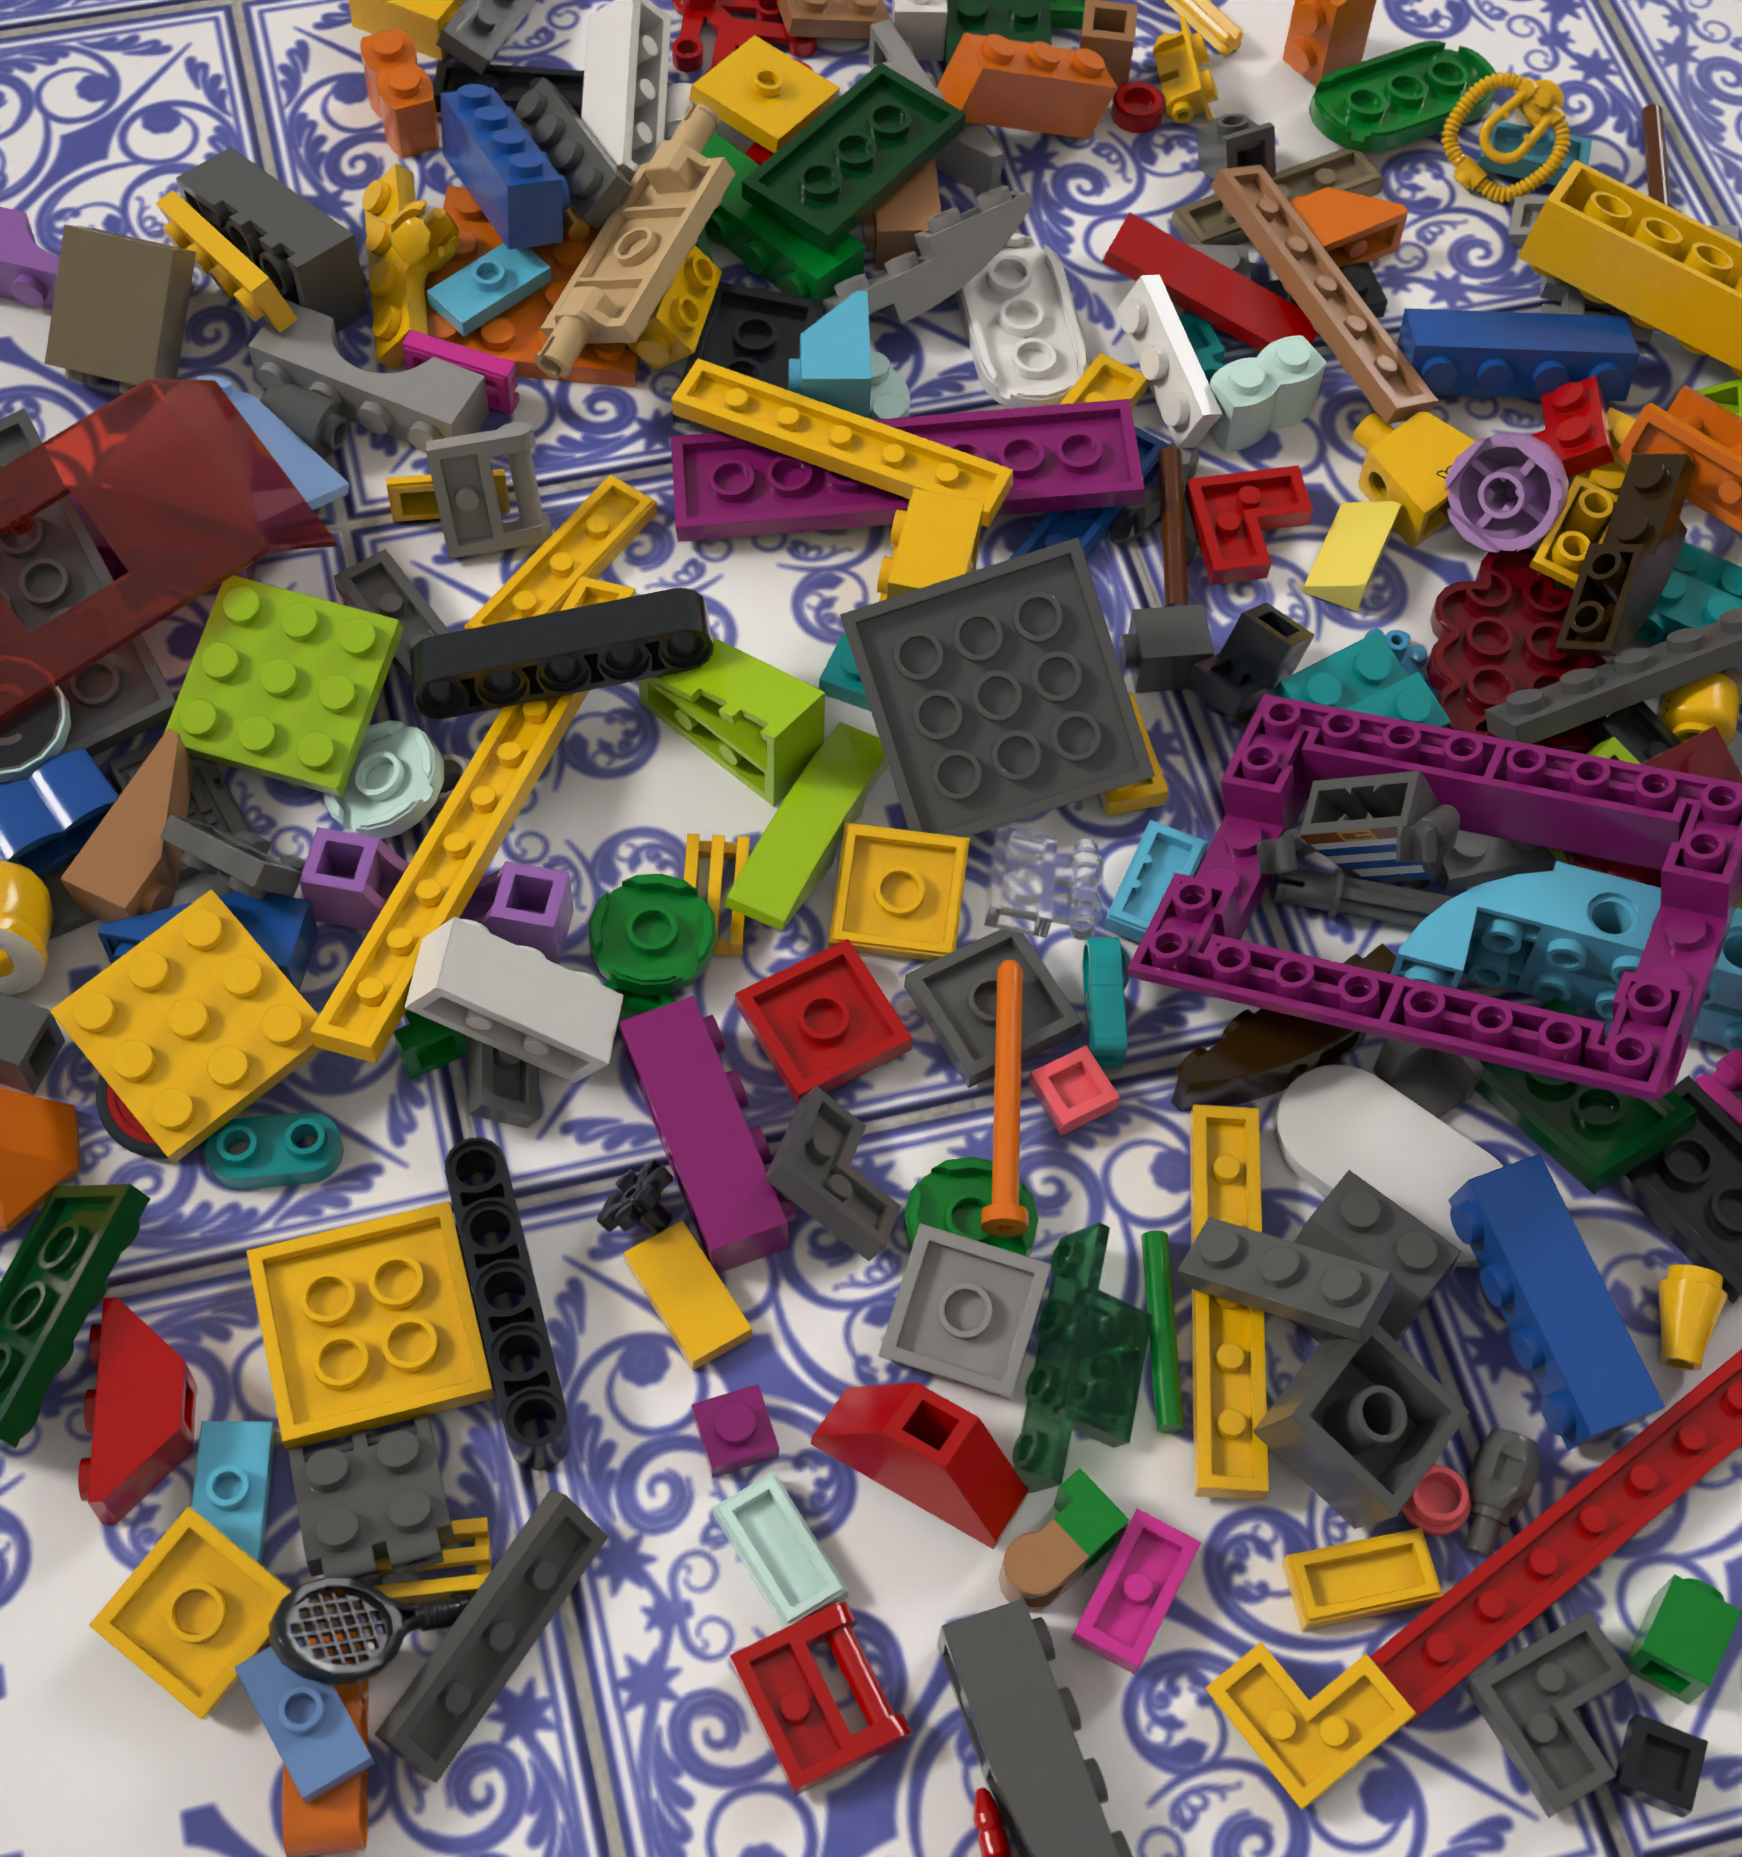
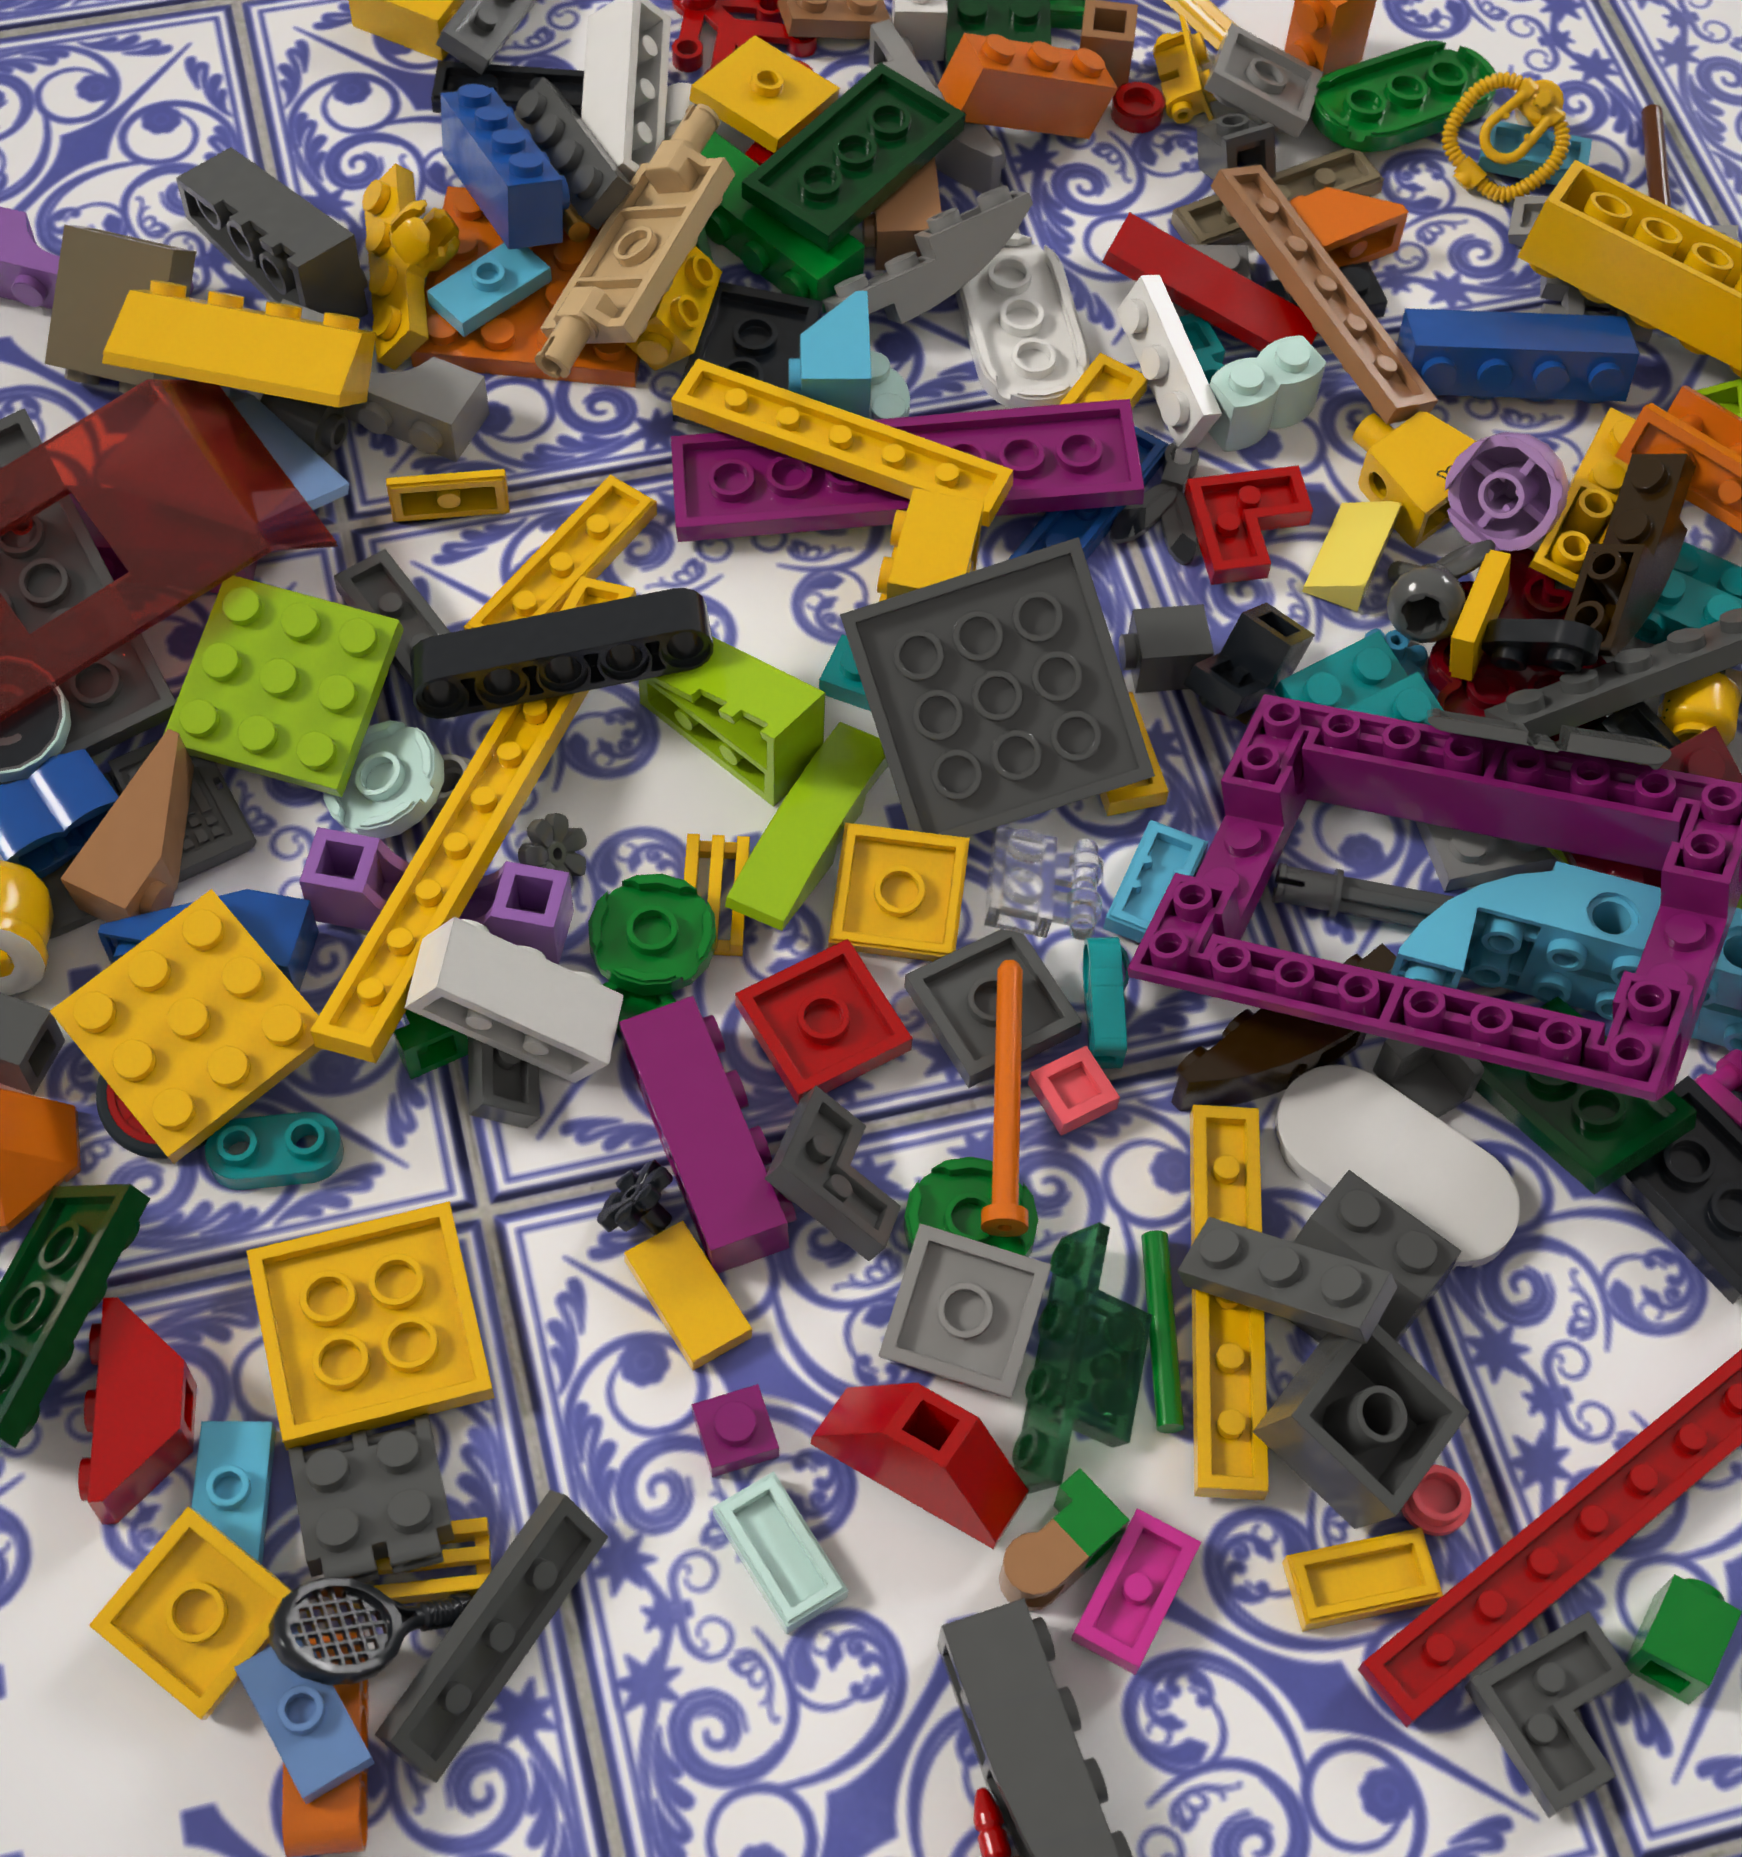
yellow plate [155,190,298,333] -> none
dark grey plate [160,814,306,900] -> none
orange brick [360,28,440,158] -> none
dark pink tile [402,330,520,415] -> none
light grey plate [425,421,553,559] -> none
black beam [445,1137,571,1470] -> none
red plate [730,1602,914,1797] -> none
reddish brown bar [1158,447,1189,607] -> none
yellow plate [1205,1642,1416,1811] -> none
dark grey torso [1257,771,1460,889] -> none
blue brick [1448,1153,1665,1451] -> none
dark grey piece [1464,1428,1540,1558] -> none
red plate [1532,376,1615,478] -> none
black plate [1611,1714,1708,1818] -> none
yellow cone [1658,1264,1728,1371] -> none
none -> yellow slope [102,280,376,408]
none -> dark grey plant [518,813,587,888]
none -> light grey plate [1204,23,1323,139]
none -> dark grey piece [1387,540,1495,643]
none -> dark grey piece [1427,708,1671,770]
none -> yellow tile [1449,549,1511,681]
none -> black plate [1481,618,1603,673]

